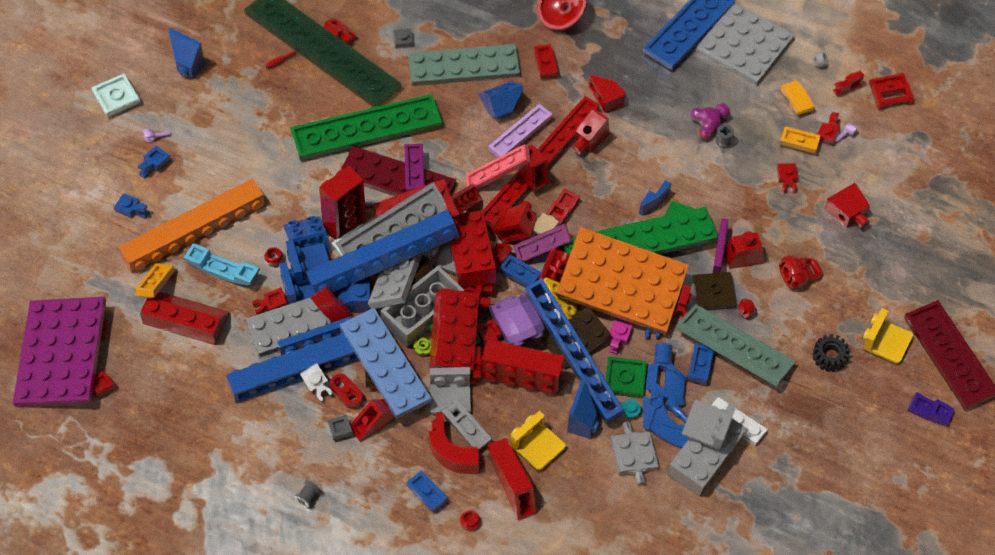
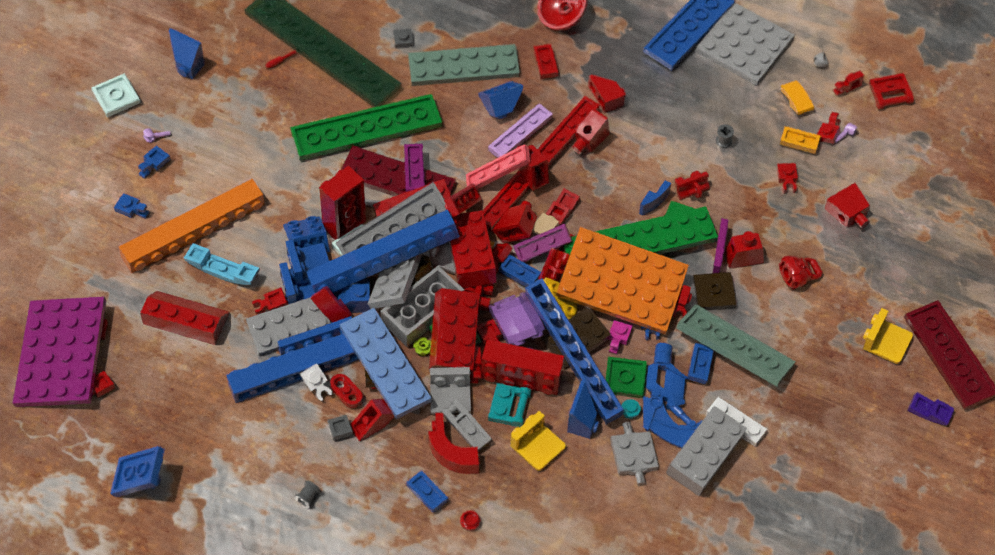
light orange plate [135,263,175,298] -> none
red plate [264,247,283,266] -> none
red plate [323,18,357,43] -> none
red slope [487,438,537,520] -> none
light grey bracket [682,400,736,450] -> none
magenta animal [690,103,731,138] -> none
red plate [738,299,755,318] -> none
black tyre [812,334,850,372] -> none
none -> blue plate [110,446,165,497]
none -> teal plate [488,383,532,427]
none -> red hips [675,170,710,200]

